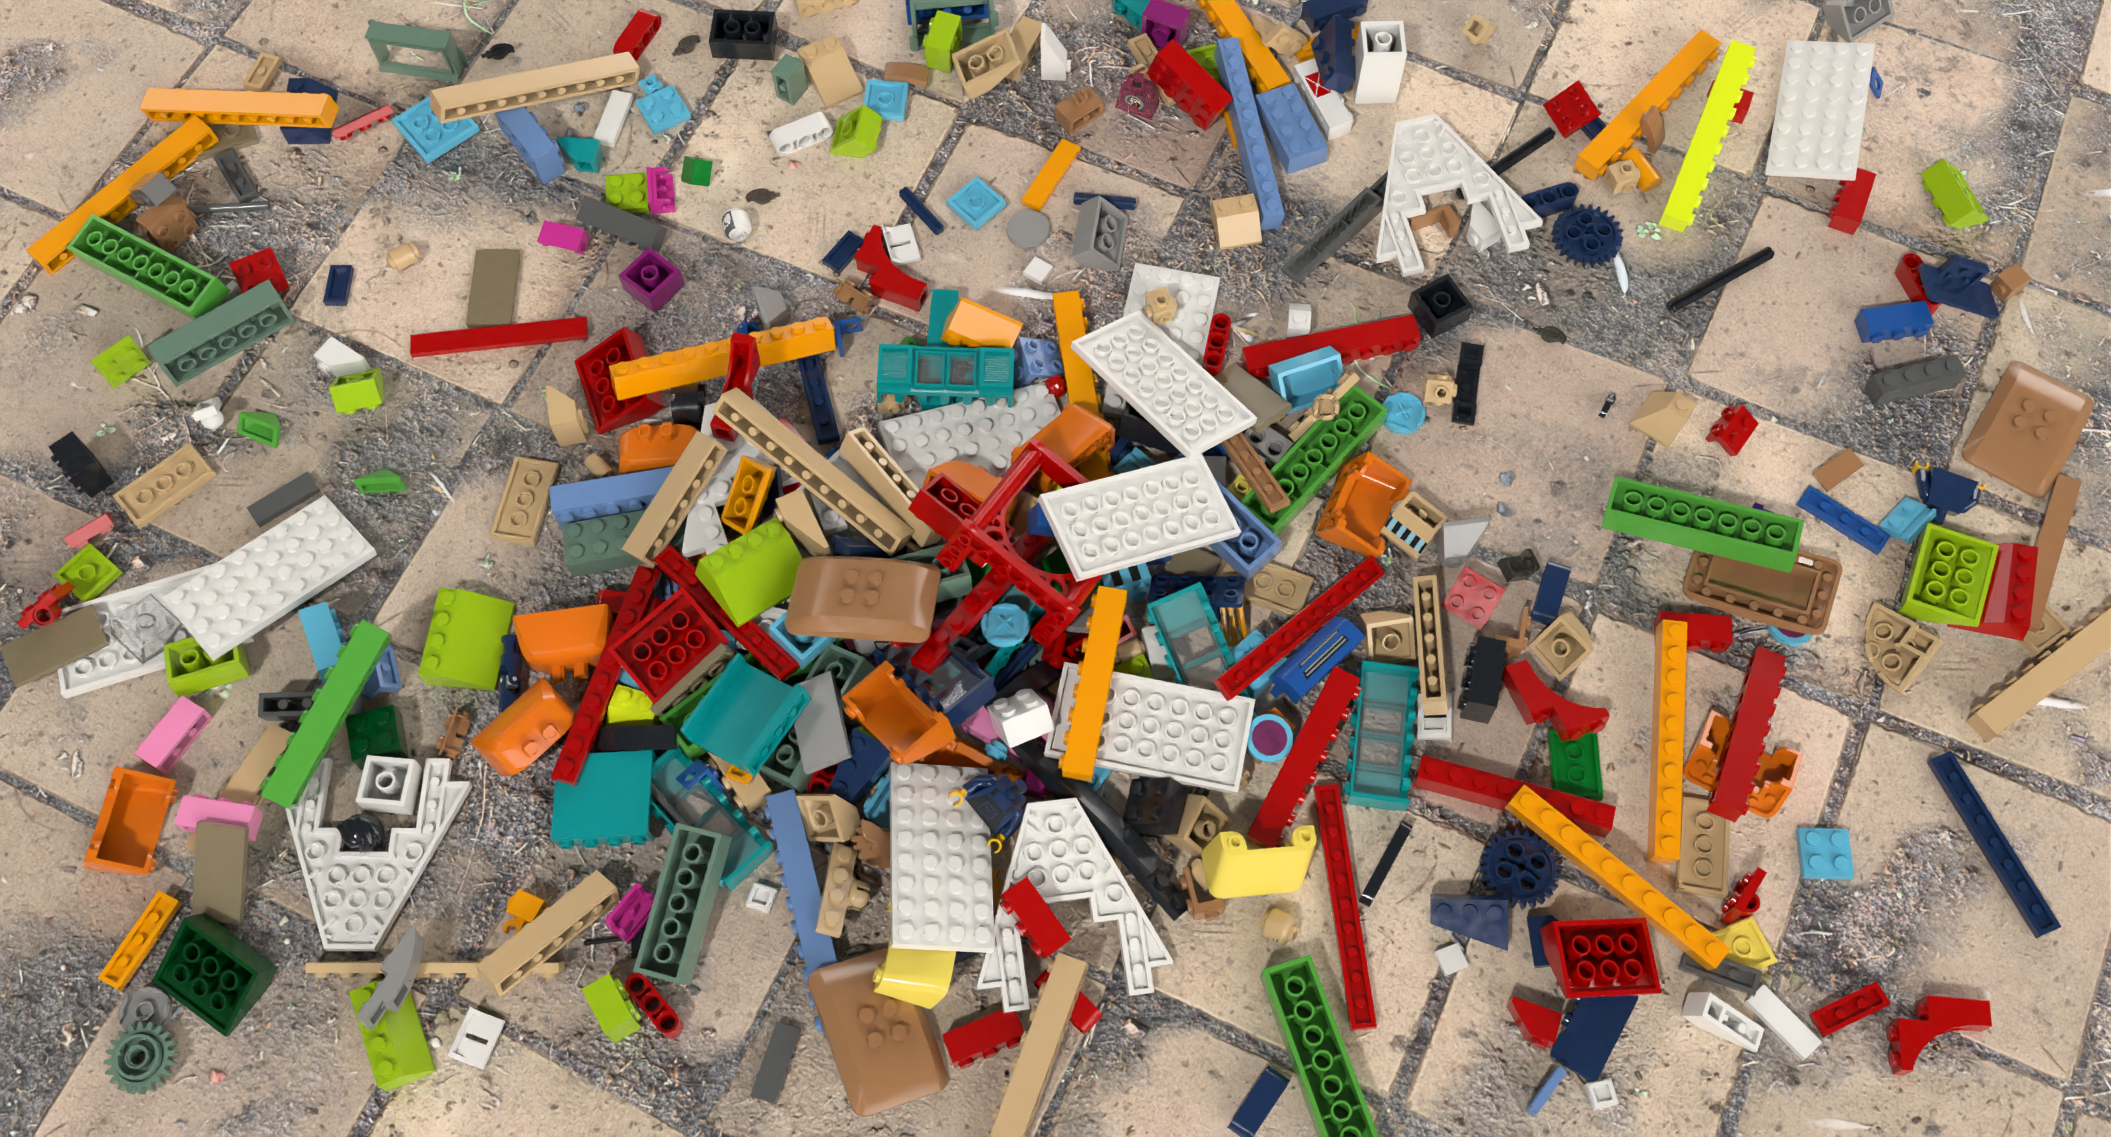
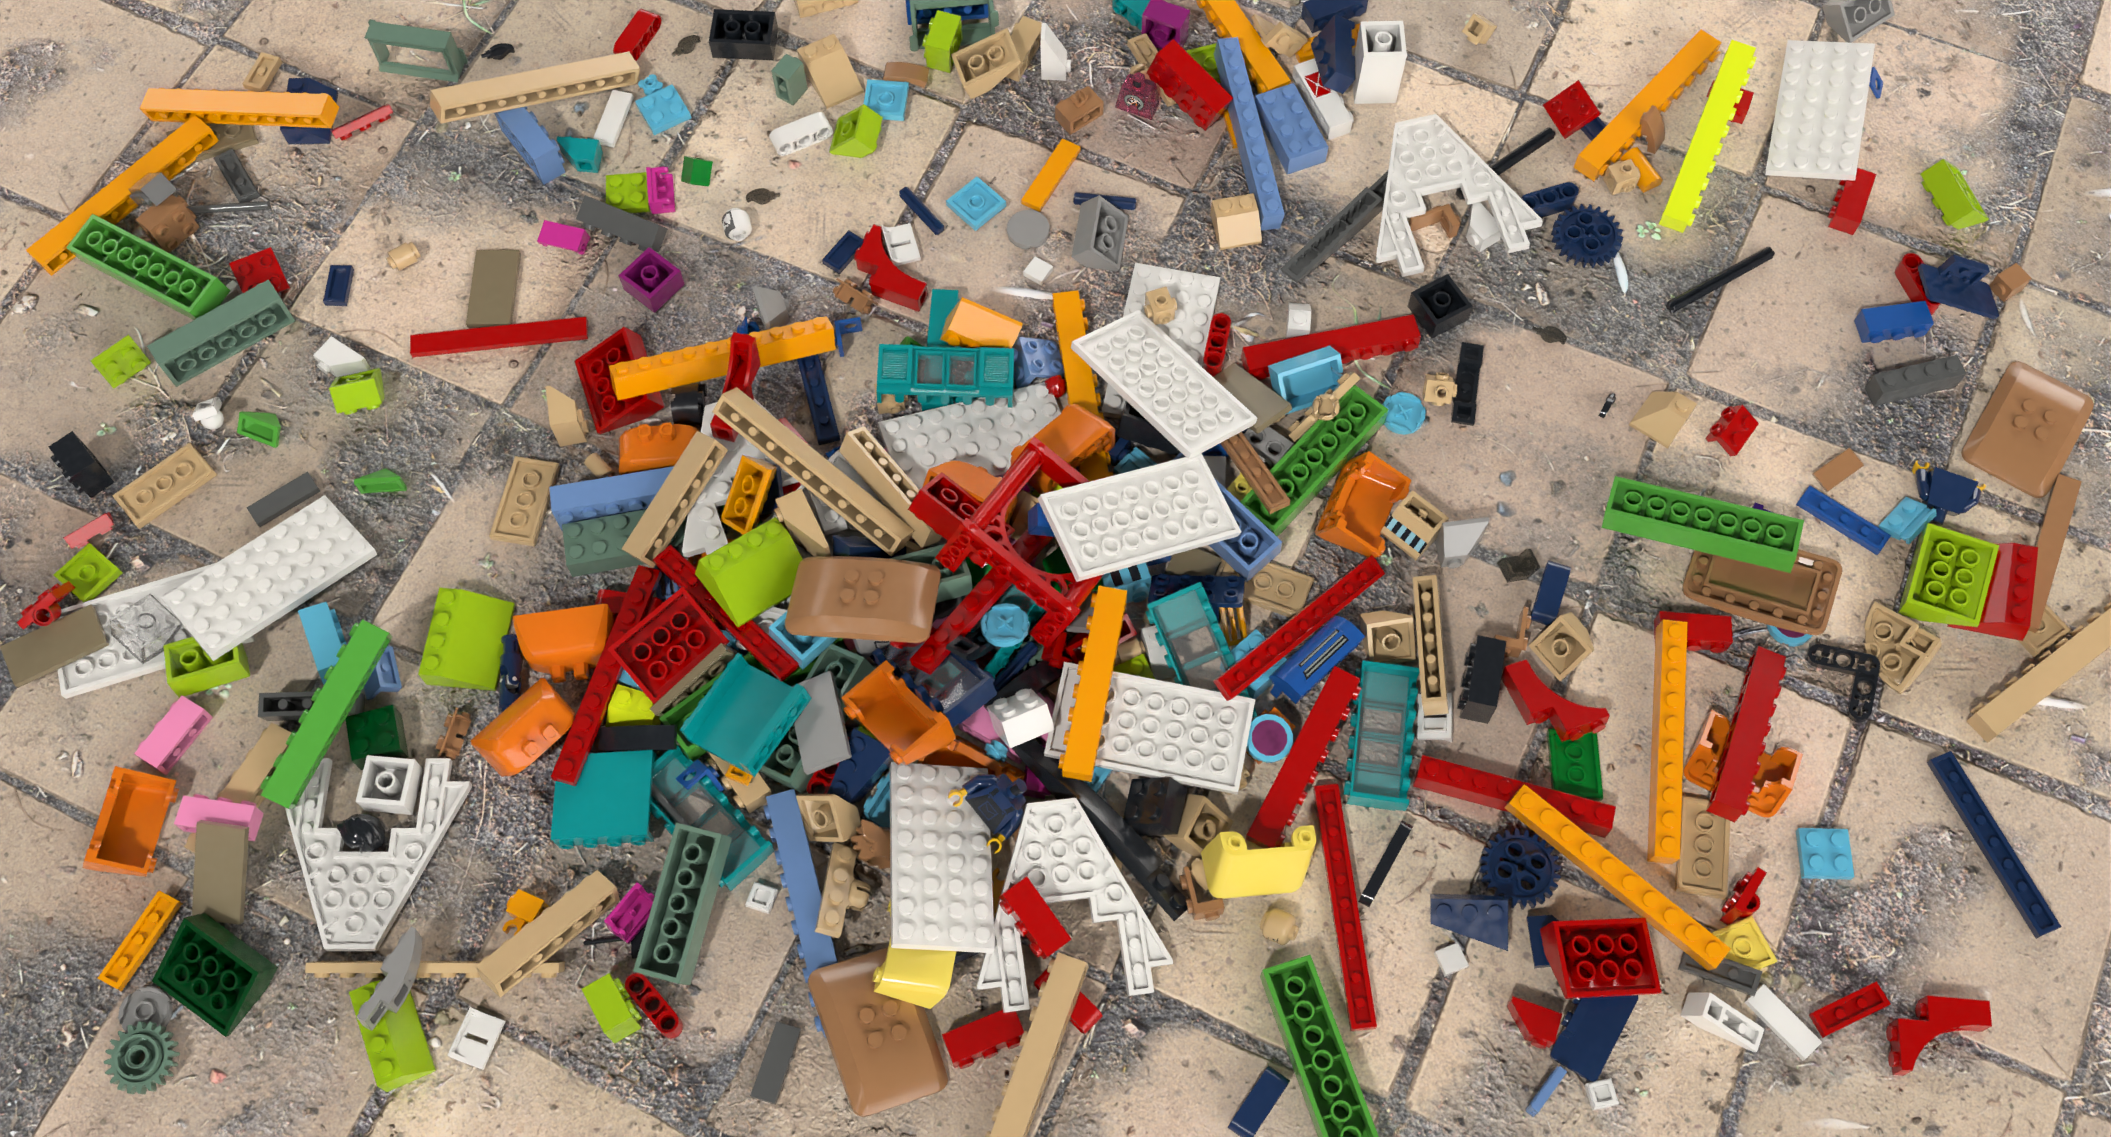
medium azure plate [391,96,480,164] -> none
plate [1441,566,1507,630] -> none
none -> black beam [1807,644,1880,723]

